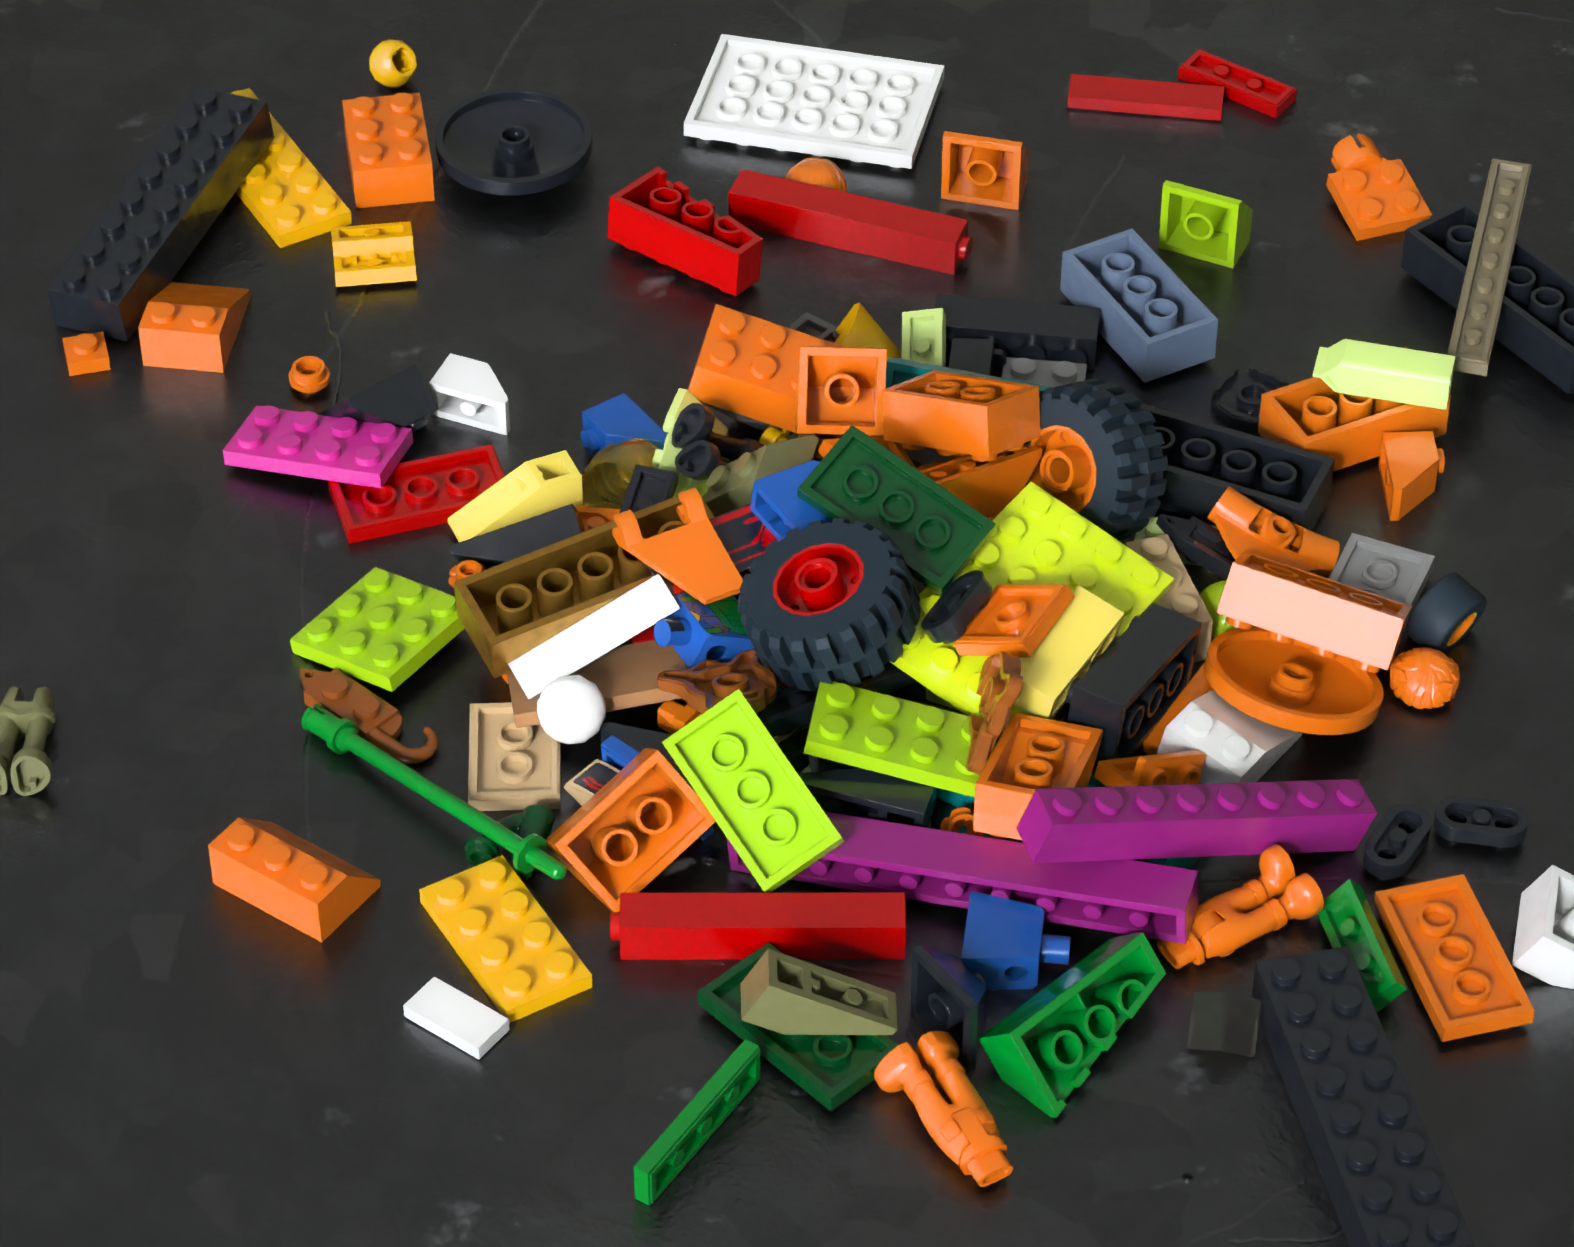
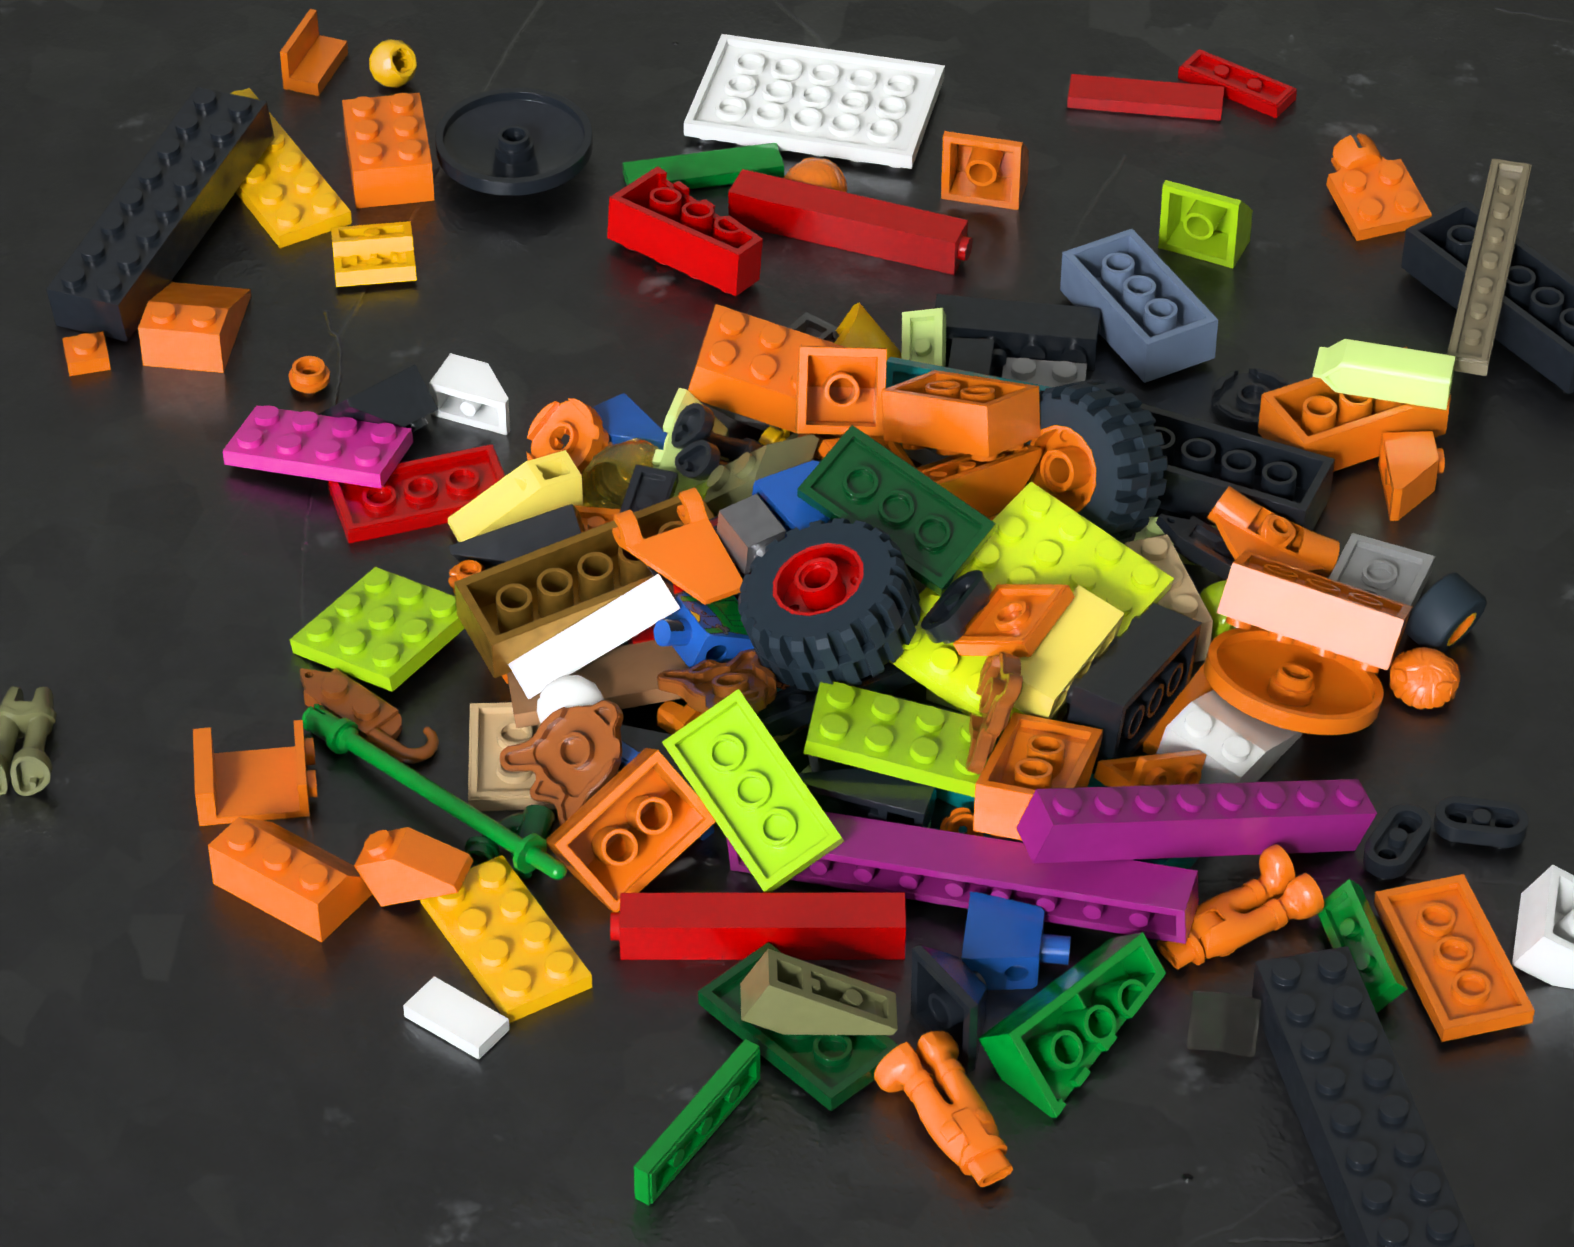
none -> orange panel [193,720,318,826]
none -> orange panel [280,9,348,96]
none -> orange slope [354,827,473,907]
none -> tile [500,700,623,825]
none -> orange plate [526,398,609,477]
none -> green tile [623,143,784,190]
none -> flat silver brick [717,494,786,575]

